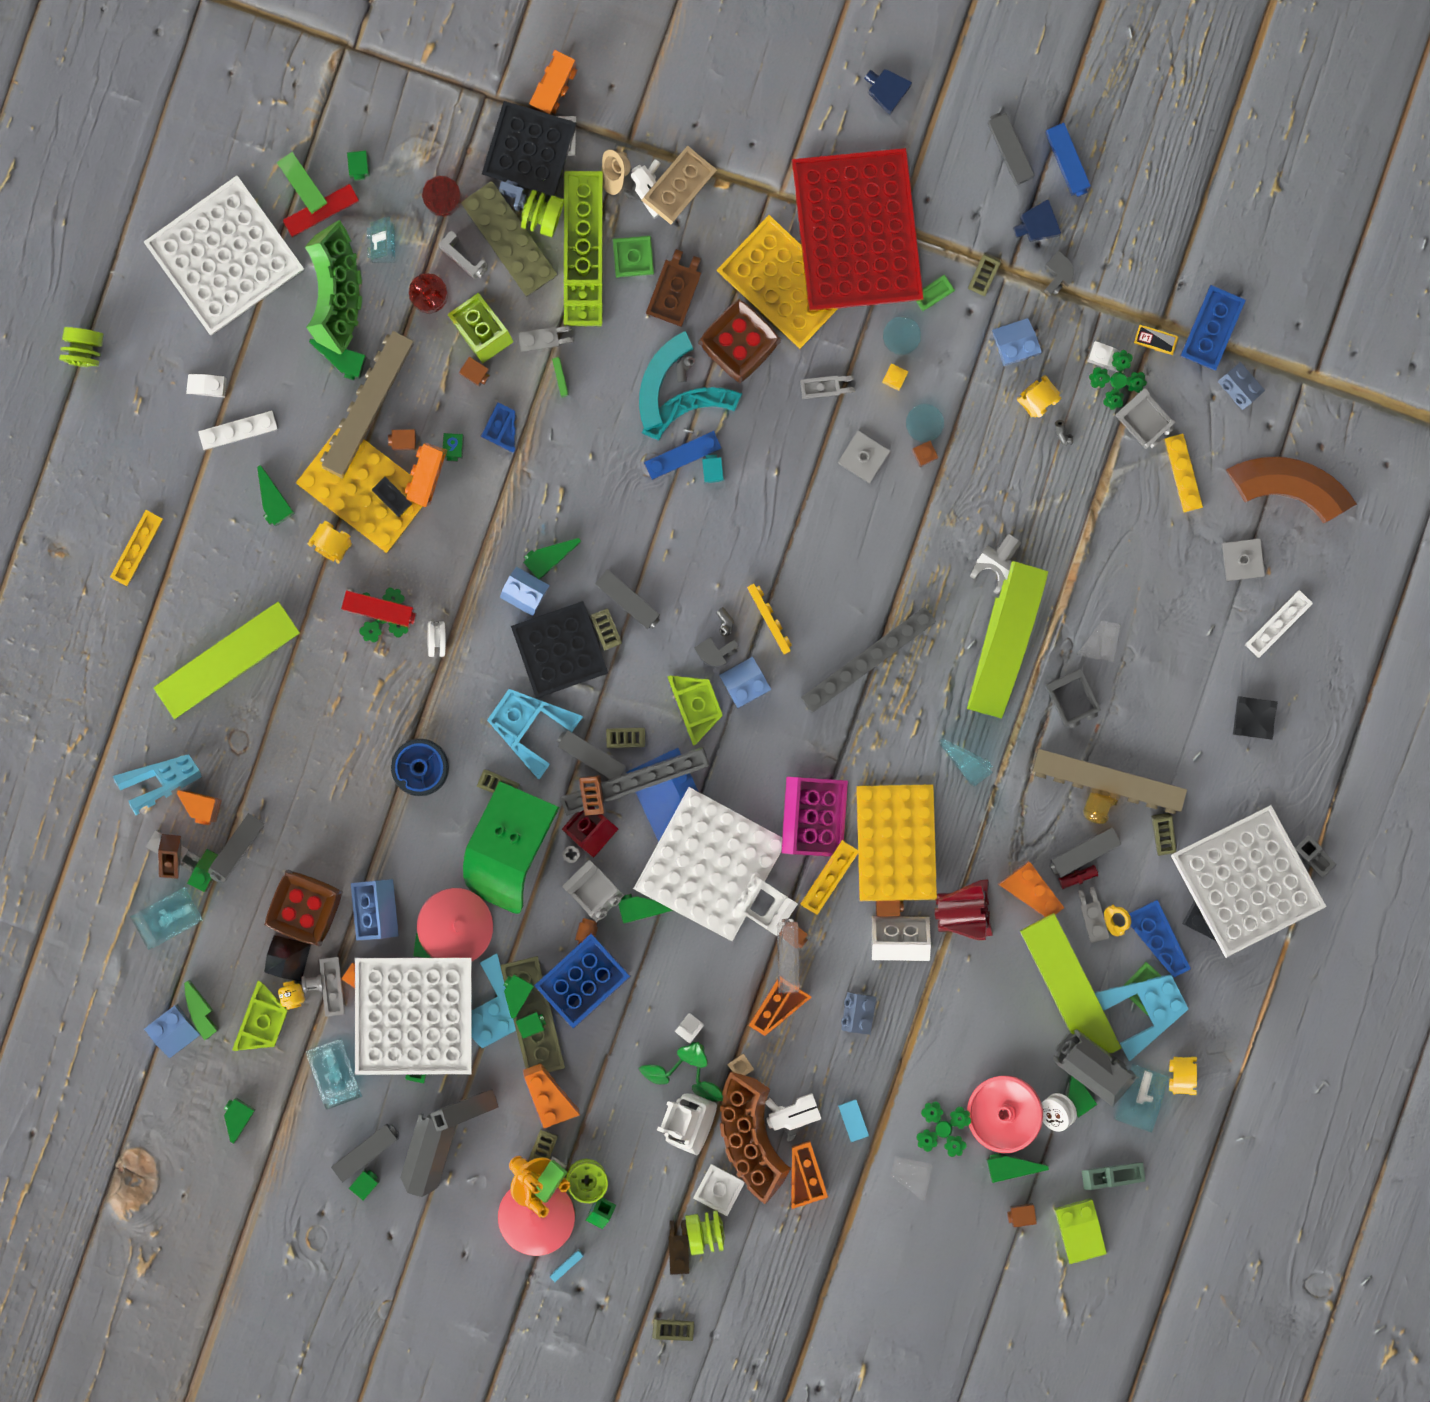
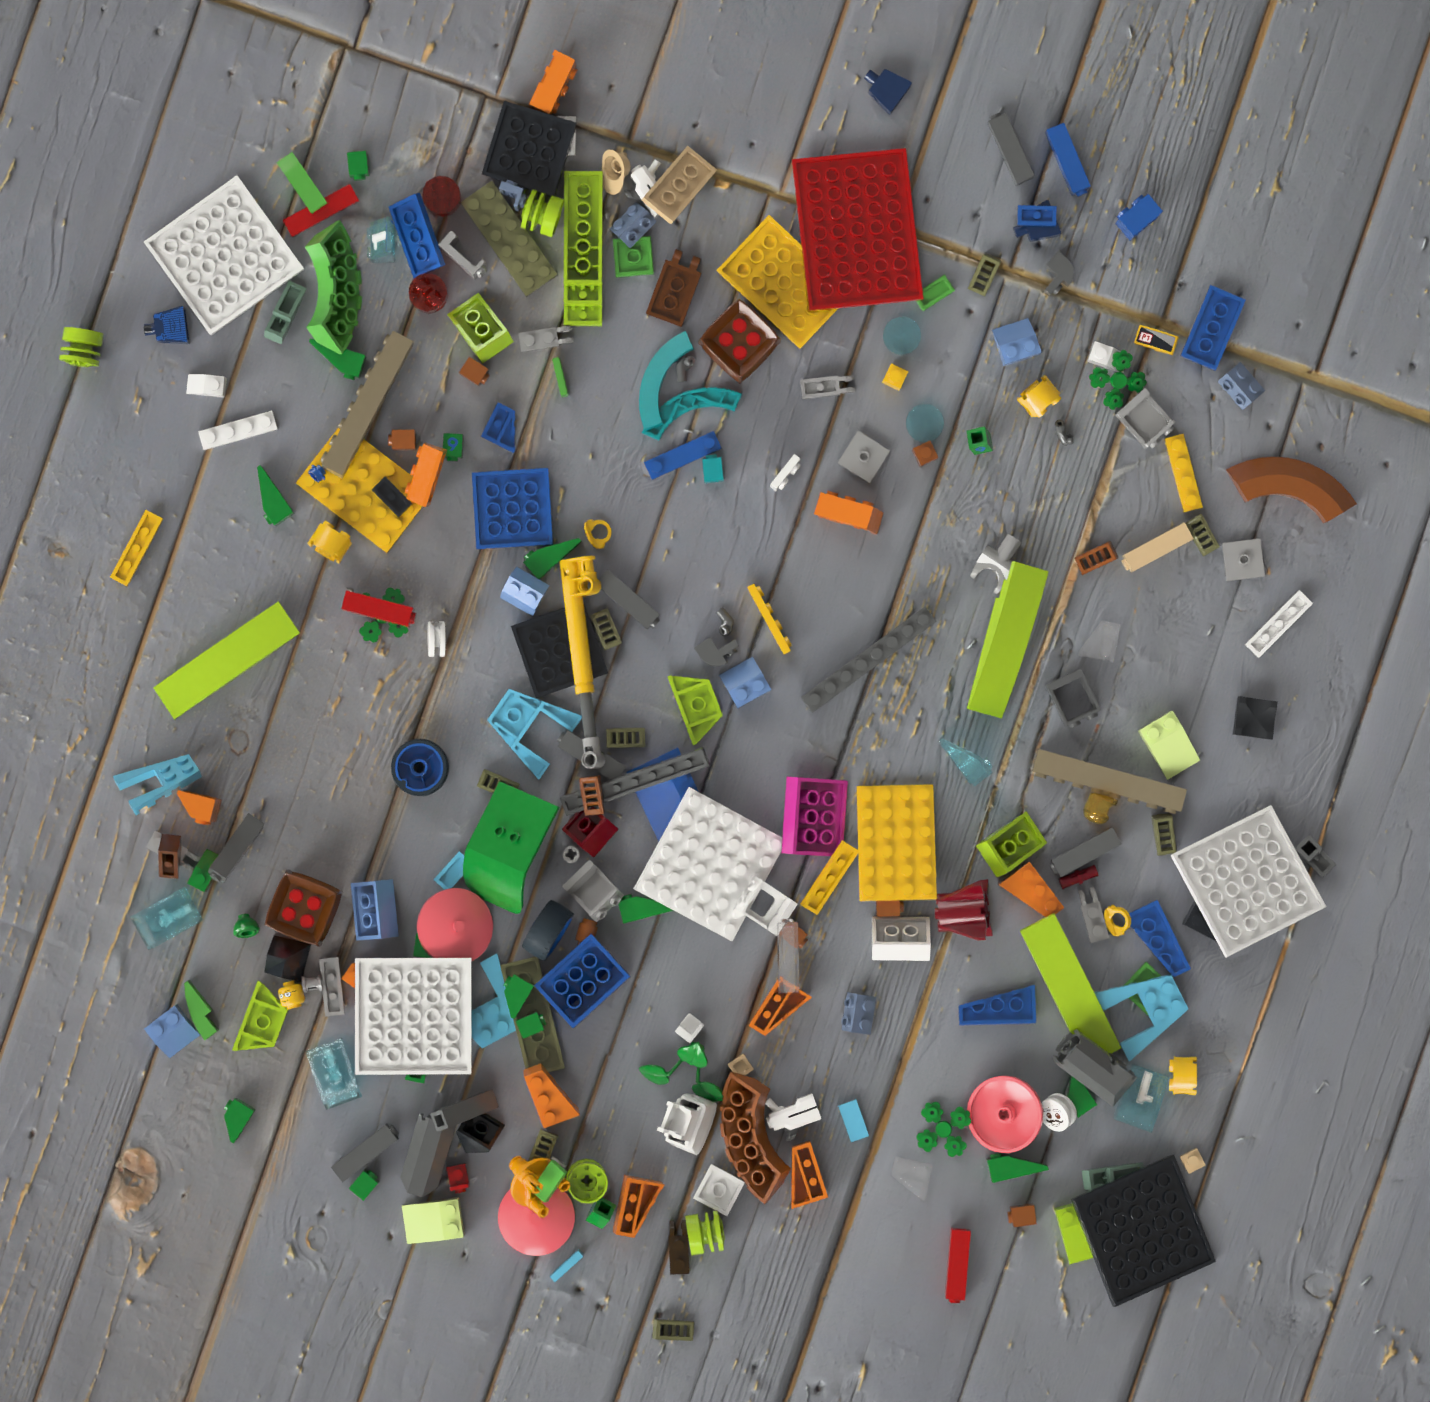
none -> torso [144,306,190,344]
none -> green brick [233,914,260,938]
none -> sand green slope [264,281,306,345]
none -> blue plate [308,465,326,483]
none -> blue plate [389,193,445,279]
none -> yellowish green slope [402,1197,465,1244]
none -> medium azure tile [434,851,464,890]
none -> red bracket [446,1163,470,1194]
none -> black slope [456,1113,505,1153]
none -> blue plate [472,468,553,549]
none -> black wheel [522,900,574,961]
none -> yellow piece [559,556,605,769]
none -> yellow piece [584,519,612,549]
none -> sand blue bracket [610,202,656,248]
none -> orange wedge [613,1175,665,1238]
none -> white plate [770,454,800,491]
none -> orange wedge [814,491,883,534]
none -> red brick [945,1228,971,1303]
none -> blue wing [958,985,1036,1026]
none -> green brick [966,426,993,455]
none -> lime slope [976,811,1047,877]
none -> blue plate [1017,205,1057,226]
none -> black tile [1071,1155,1216,1307]
none -> dark orange slope [1075,541,1118,575]
none -> blue brick [1115,194,1163,241]
none -> tan brick [1121,522,1194,573]
none -> yellowish green slope [1138,711,1200,780]
none -> tan plate [1179,1148,1206,1174]
none -> olive slope [1185,514,1220,557]

